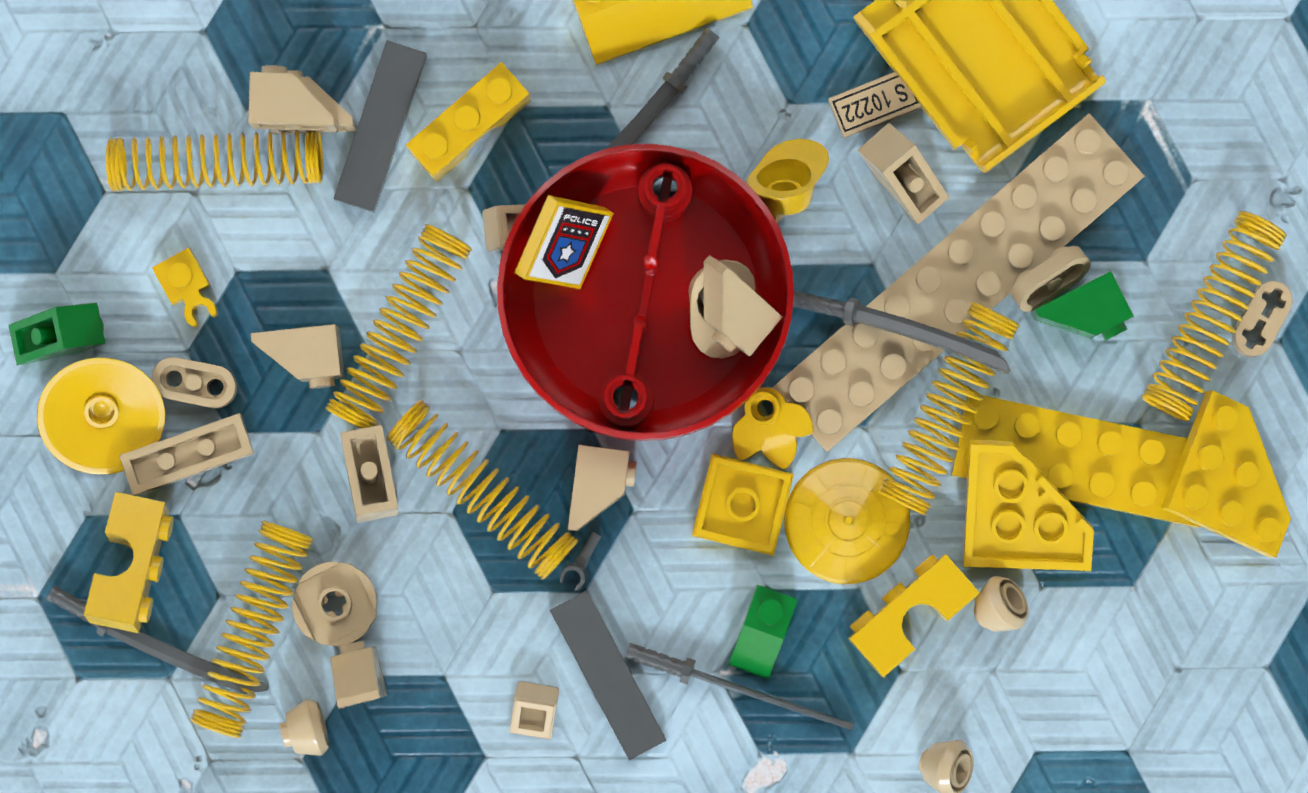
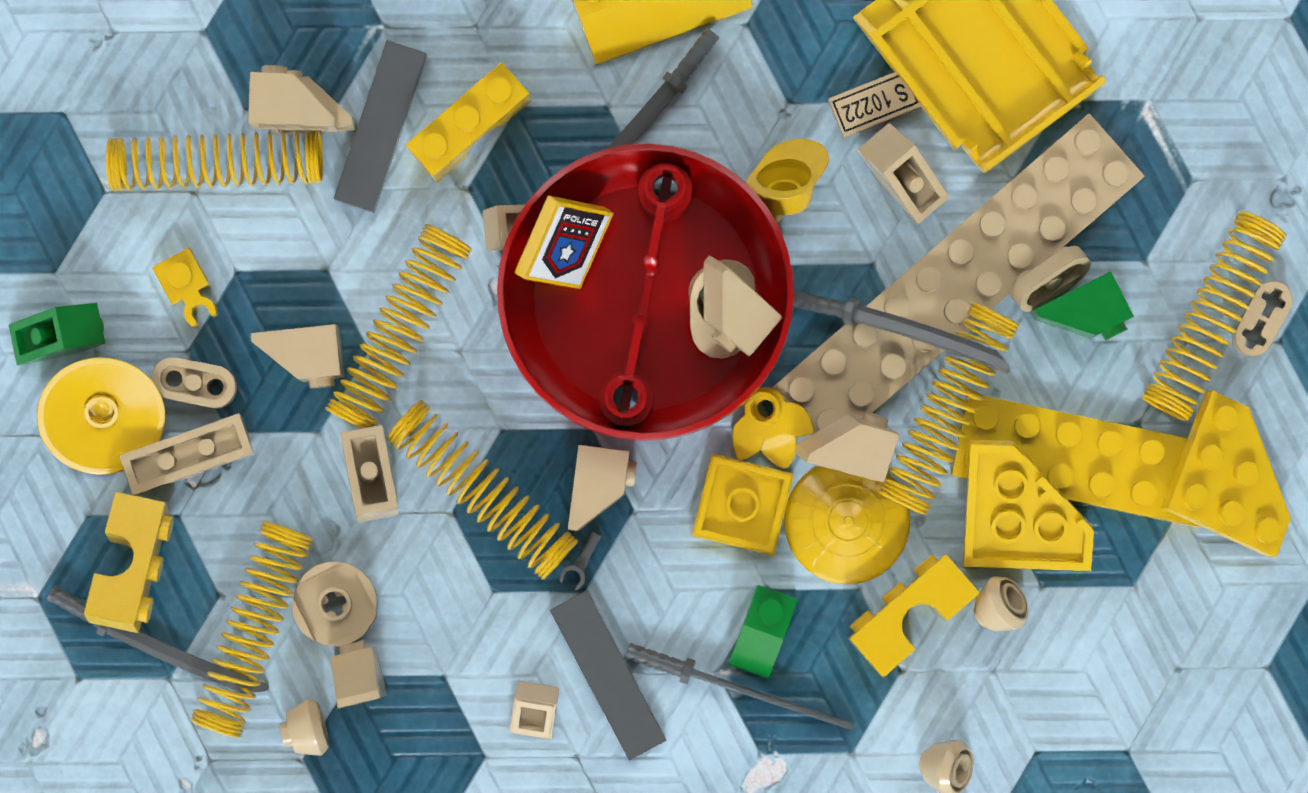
none -> tan slope [794,412,900,482]

